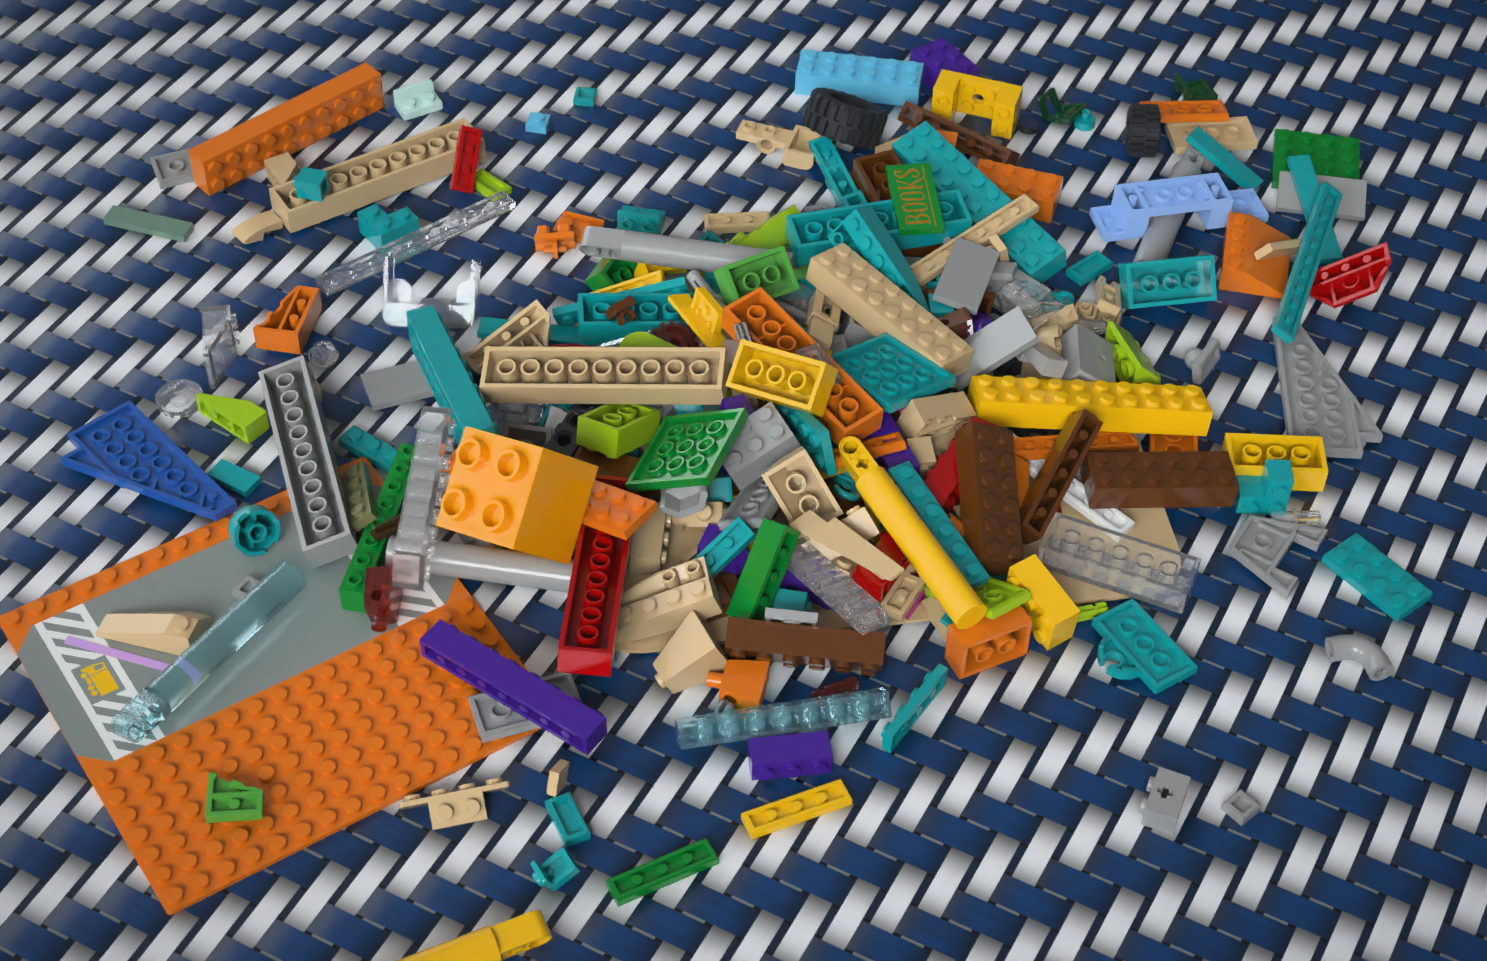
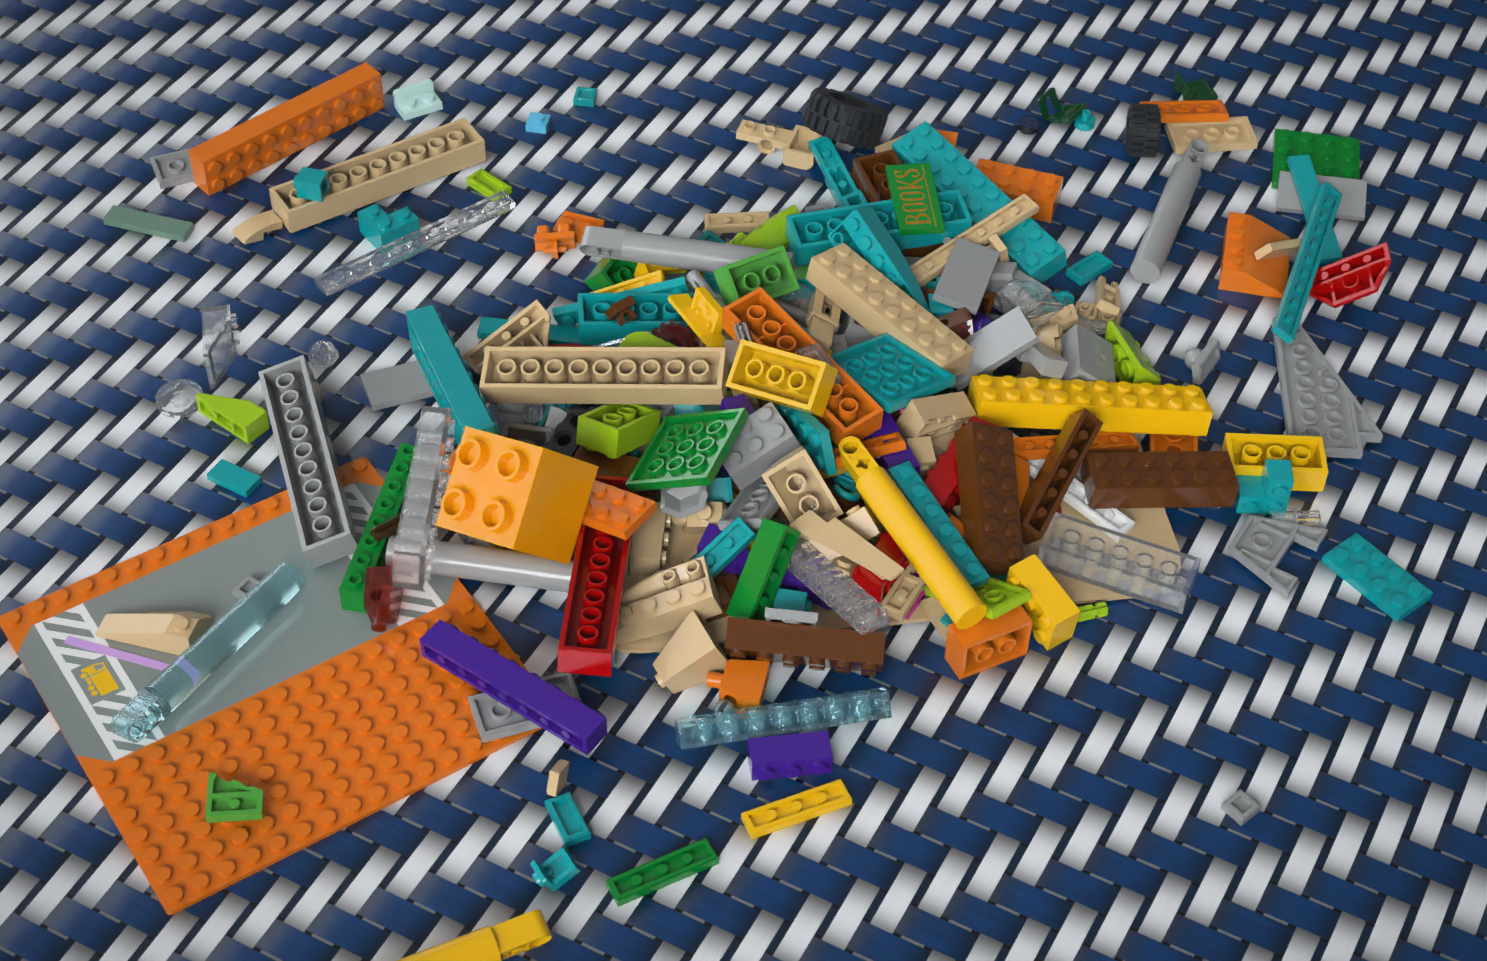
blue wing [60,400,238,521] -> none
teal cylinder [228,505,281,557] -> none
orange wedge [253,285,322,355] -> none
tan slope [264,152,300,186] -> none
teal plate [338,425,398,473] -> none
olive plate [343,460,377,532] -> none
clear windscreen [383,256,480,329] -> none
tan bracket [399,778,510,830] -> none
red plate [450,125,483,194] -> none
teal bracket [617,205,666,235] -> none
medium azure brick [795,49,924,106] -> none
clear red axle [810,676,860,707] -> none
teal plate [881,663,948,754] -> none
reddish brown brick [897,100,1020,166] -> none
dark purple brick [910,37,980,91] -> none
yellow plate [931,69,1023,140] -> none
light blue bracket [1089,173,1269,242] -> none
teal plate [1091,598,1198,695] -> none
teal brick [1118,255,1217,309] -> none
light grey brick [1139,767,1191,835] -> none
teal tile [1185,126,1264,190] -> none
light grey cylinder [1324,634,1394,681] -> none

